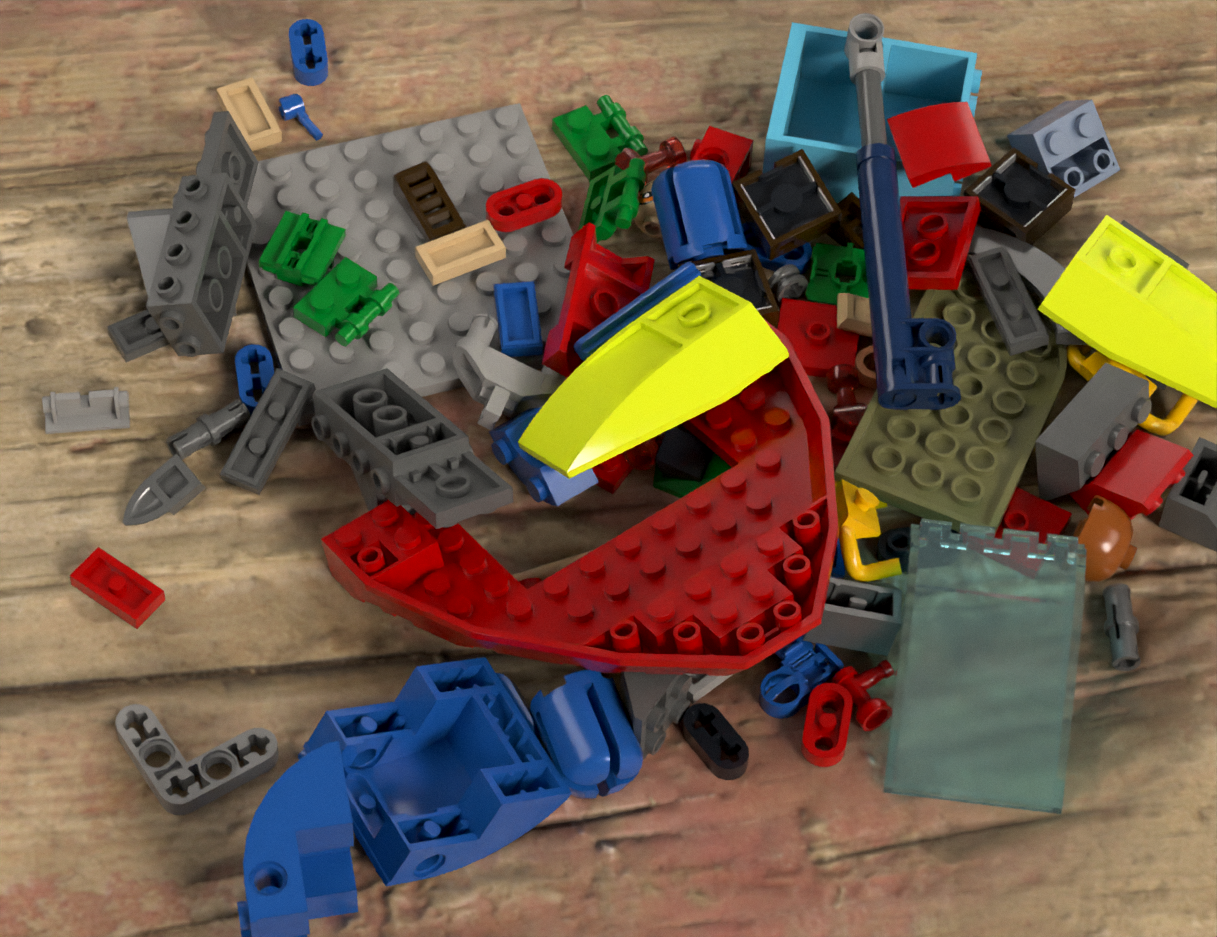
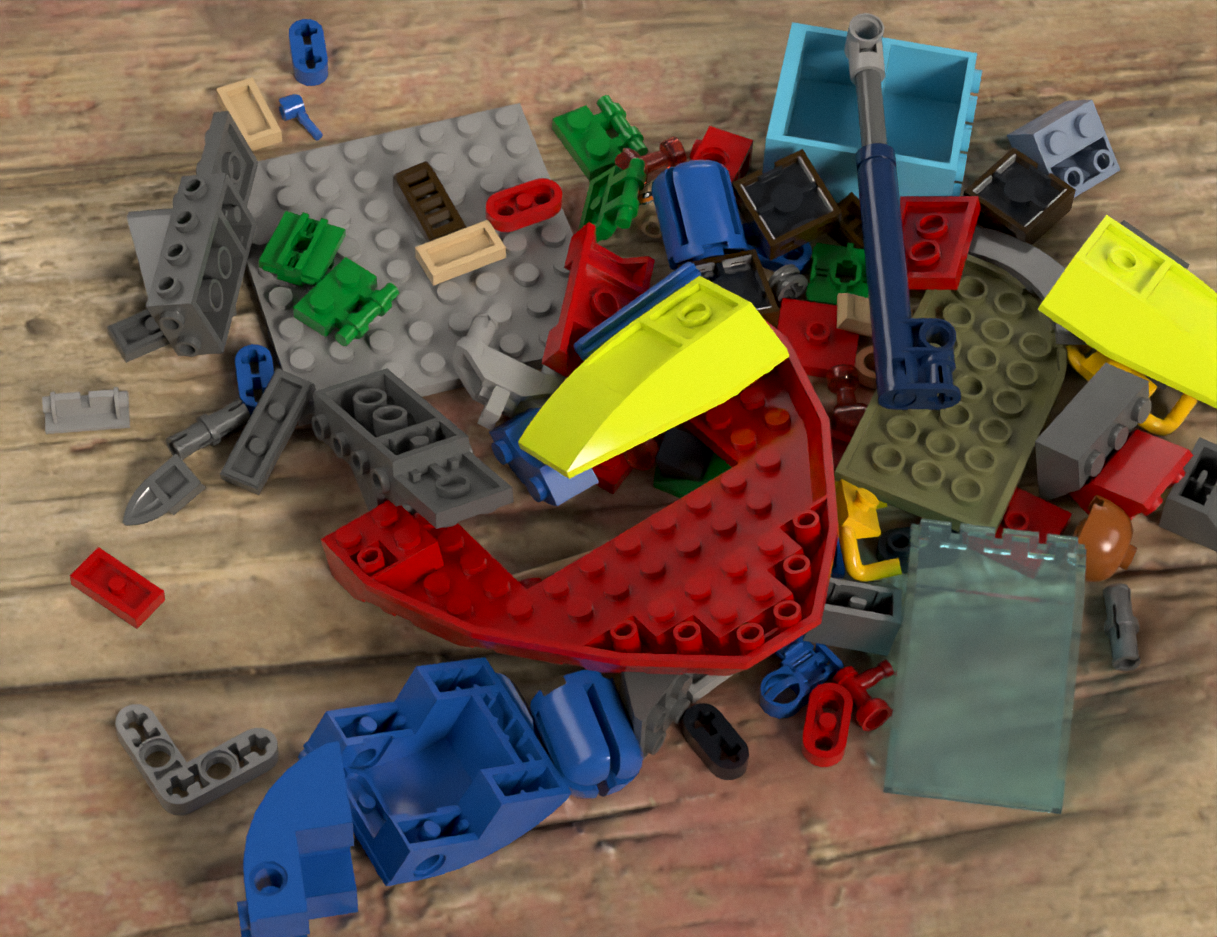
blue tile [493,281,543,357] -> none
red slope [887,102,992,188] -> none
dark grey tile [967,245,1049,356] -> none

